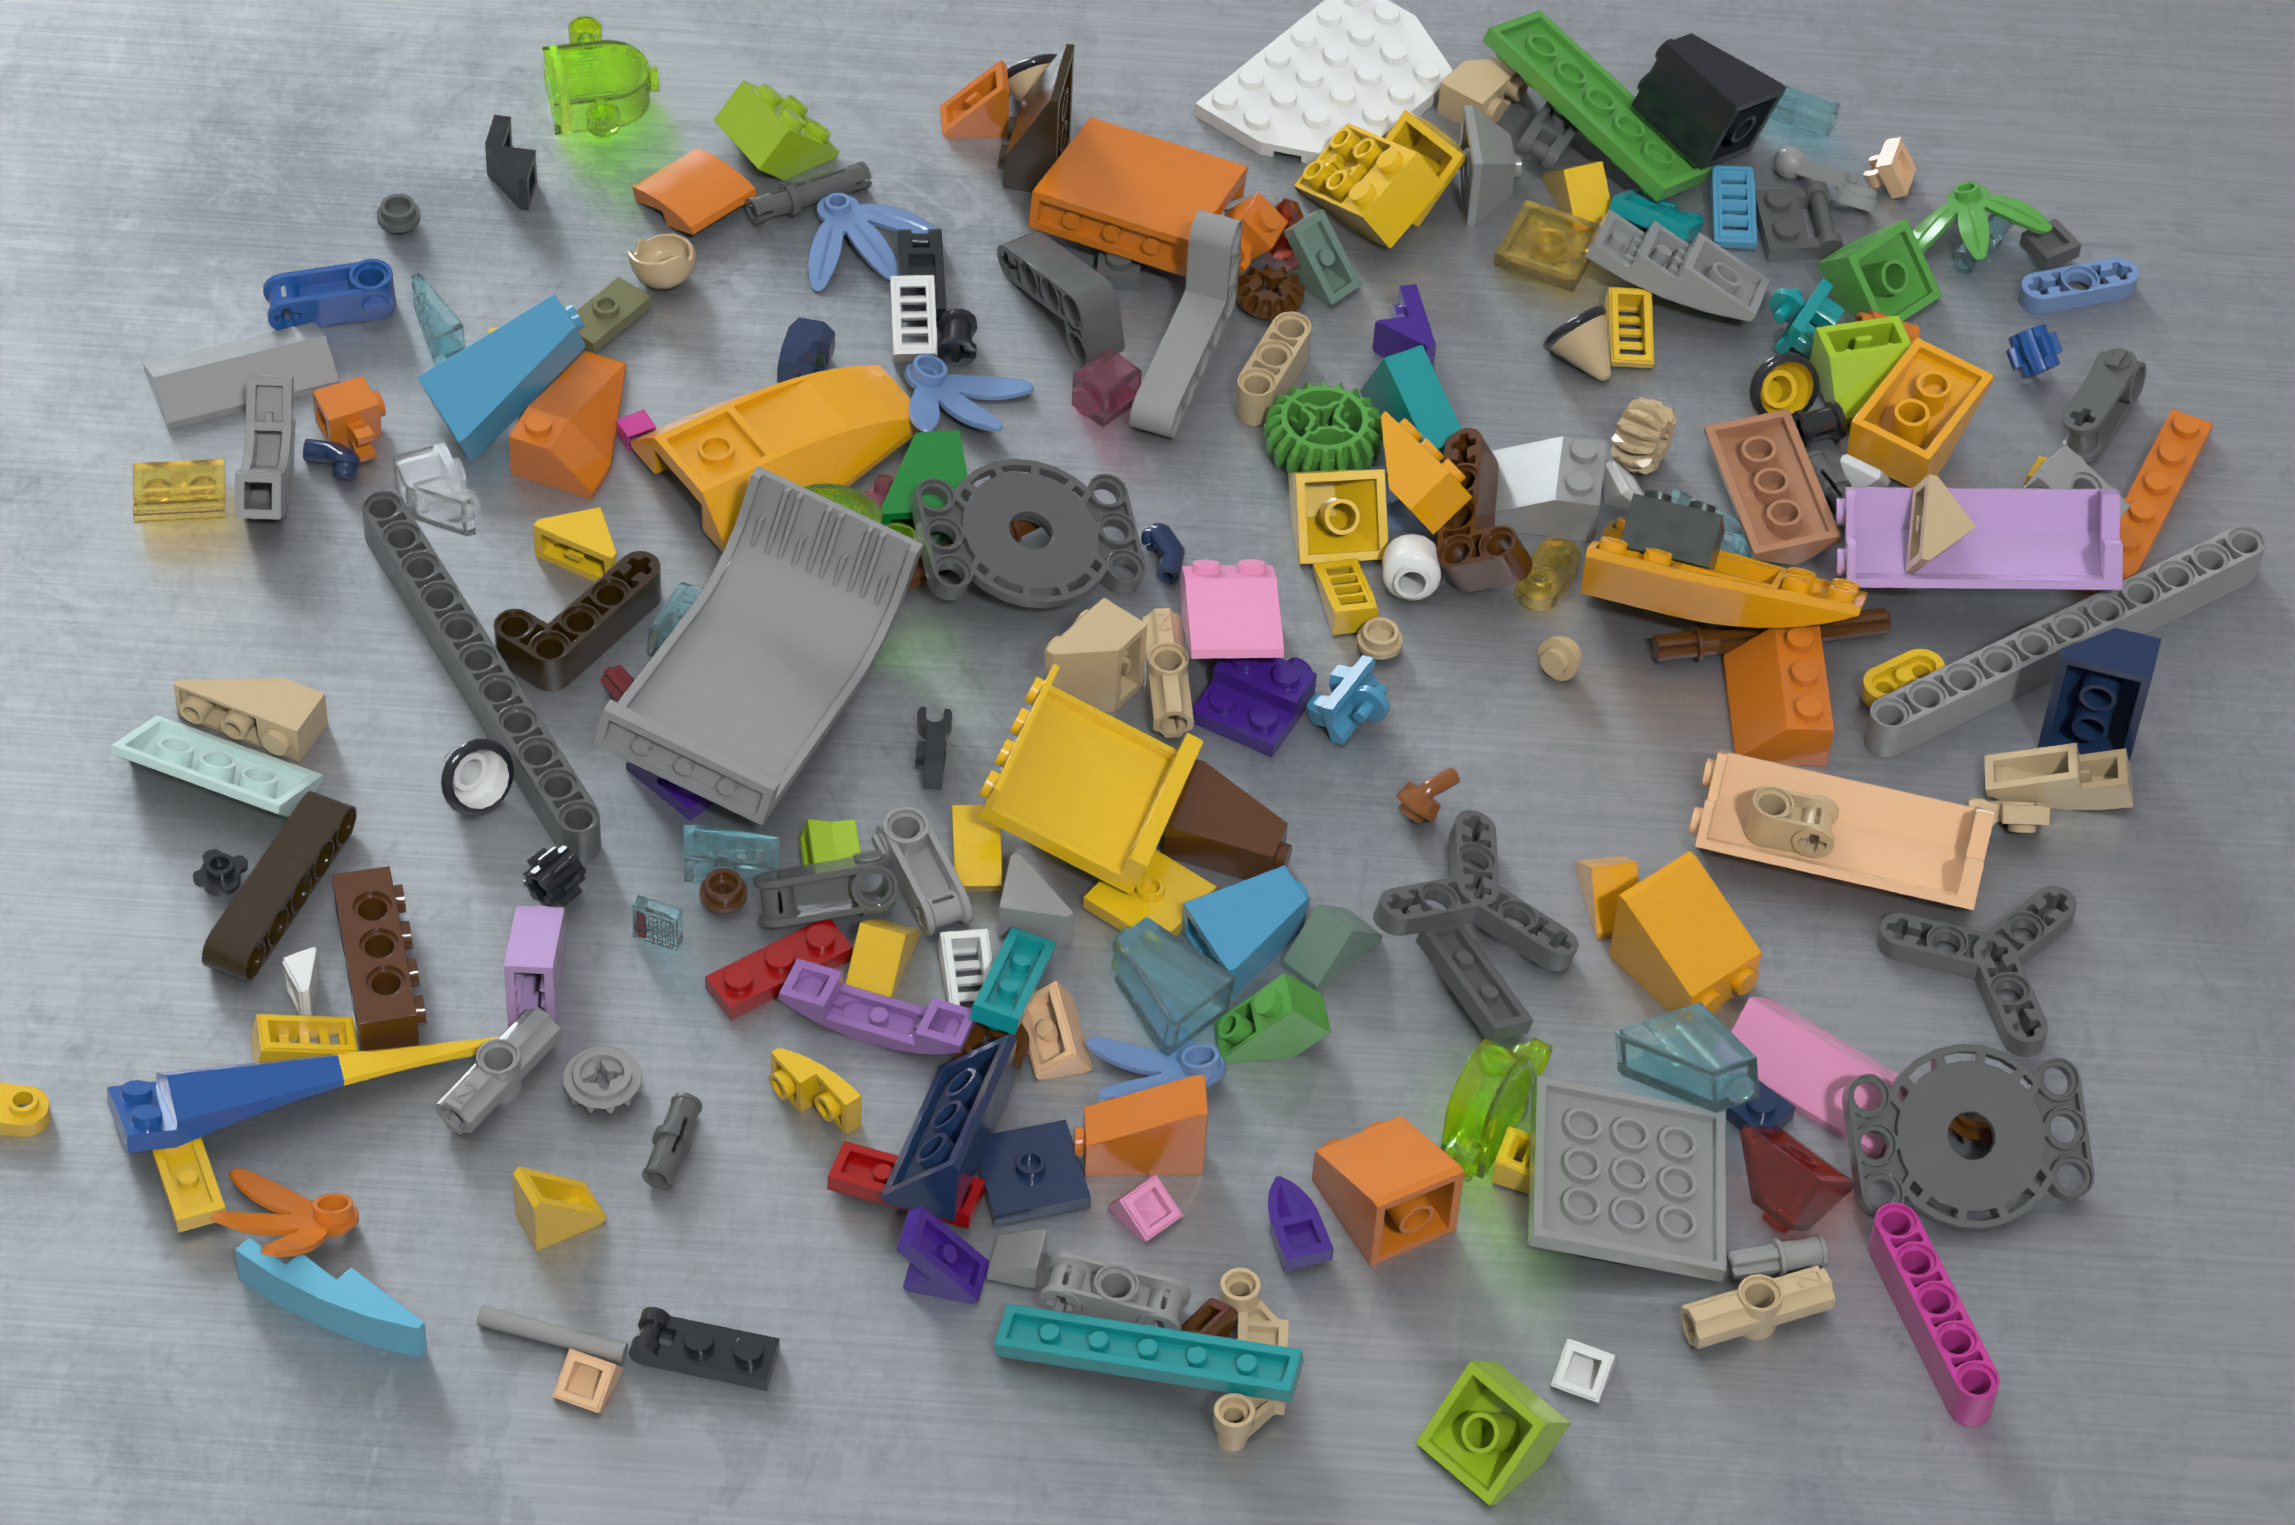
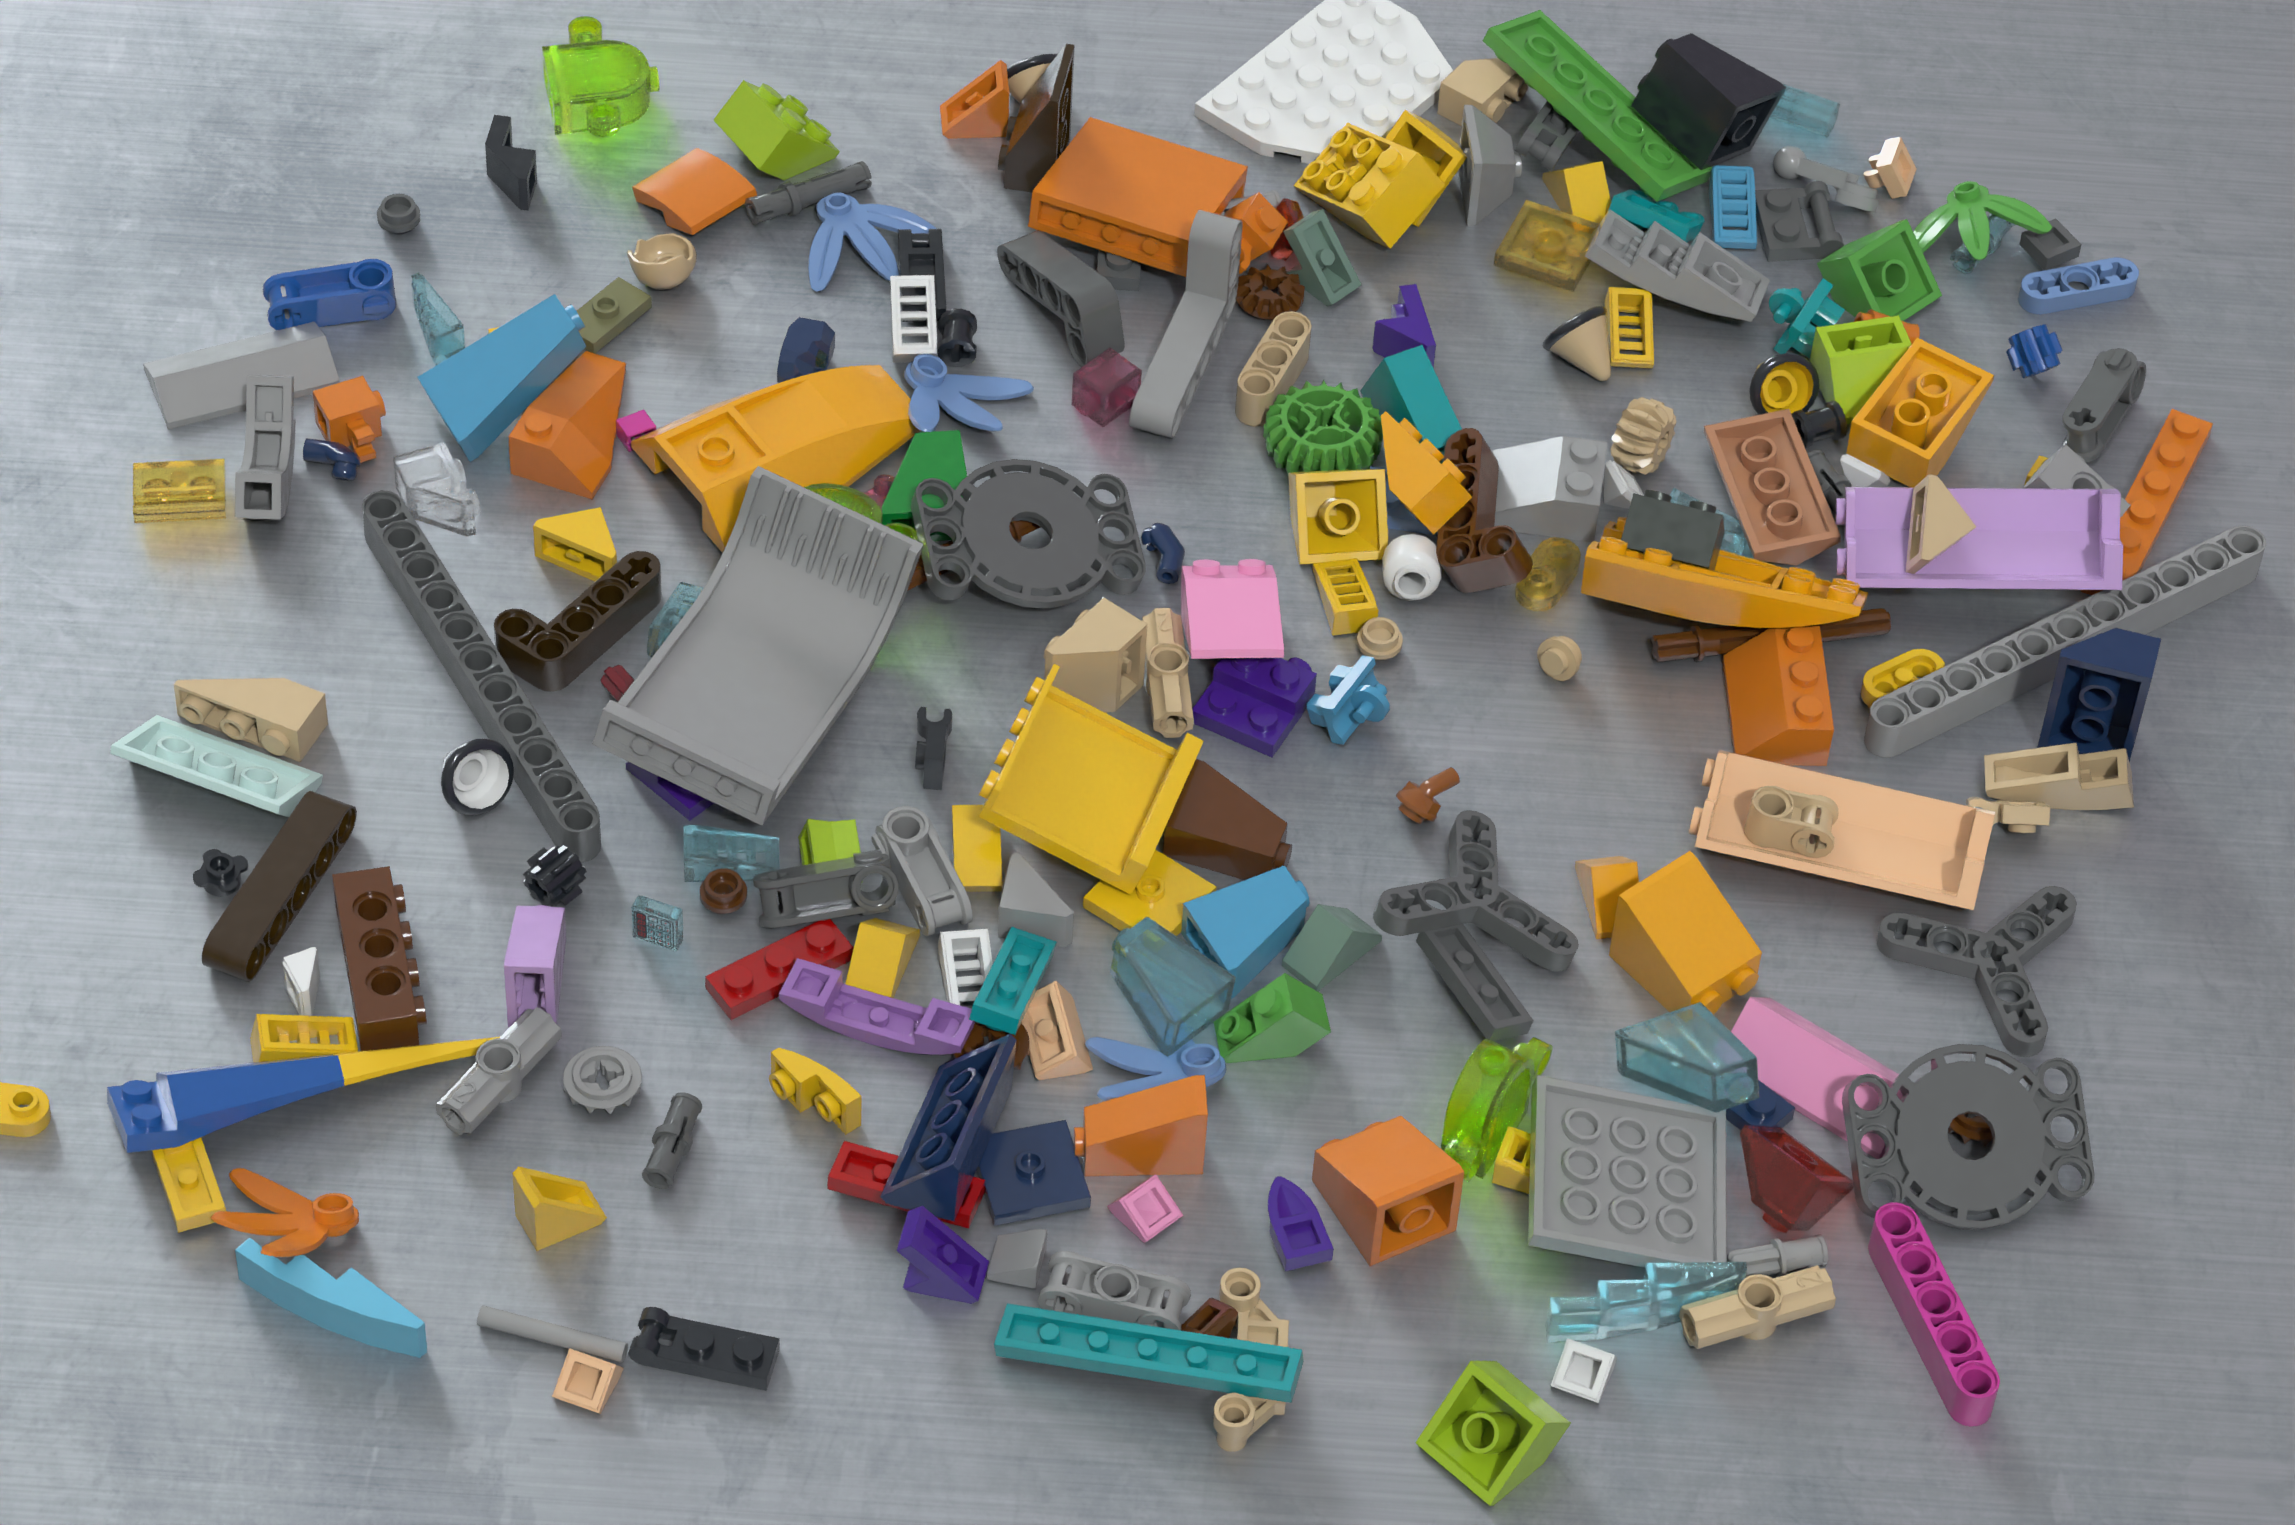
none -> clear light blue slope [1545,1262,1747,1343]

